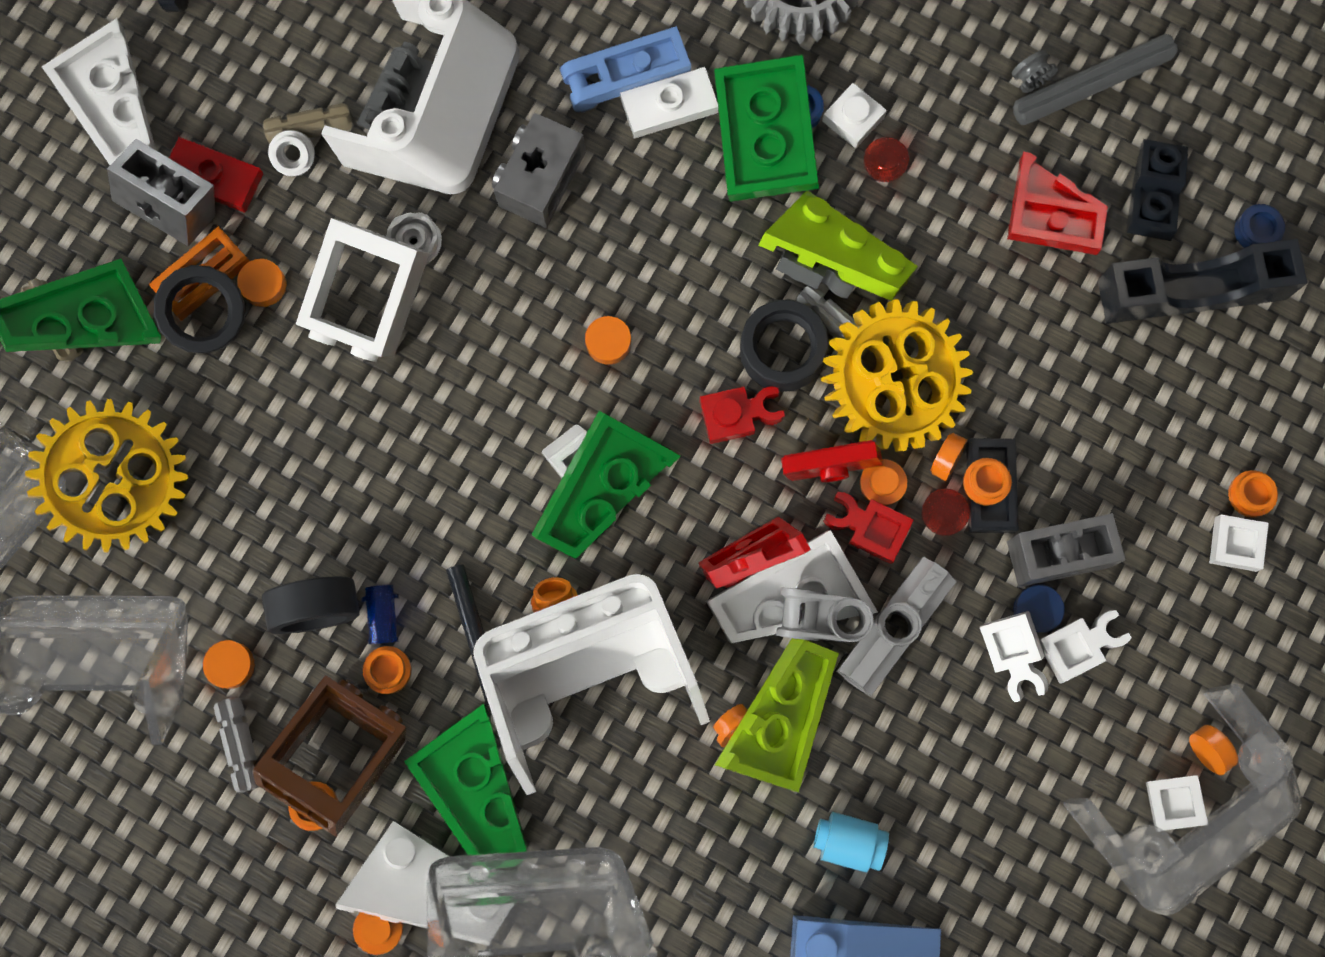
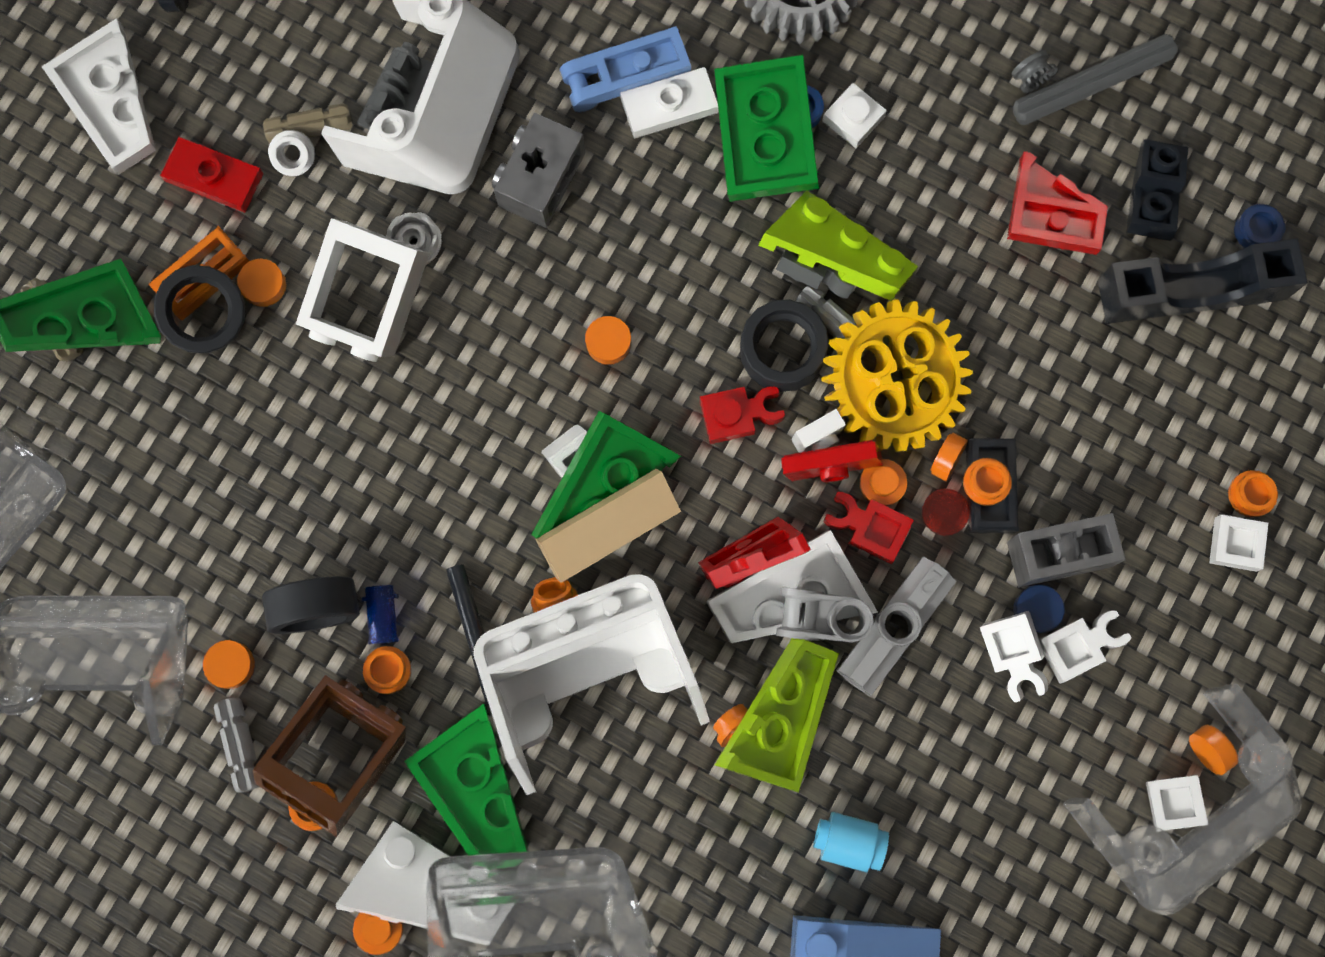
yellow gear [25,399,188,553] -> none
flat silver brick [107,139,215,246] -> none
clear red plate [863,137,909,182] -> none
none -> tan tile [536,469,681,583]
none -> white plate [791,409,846,453]

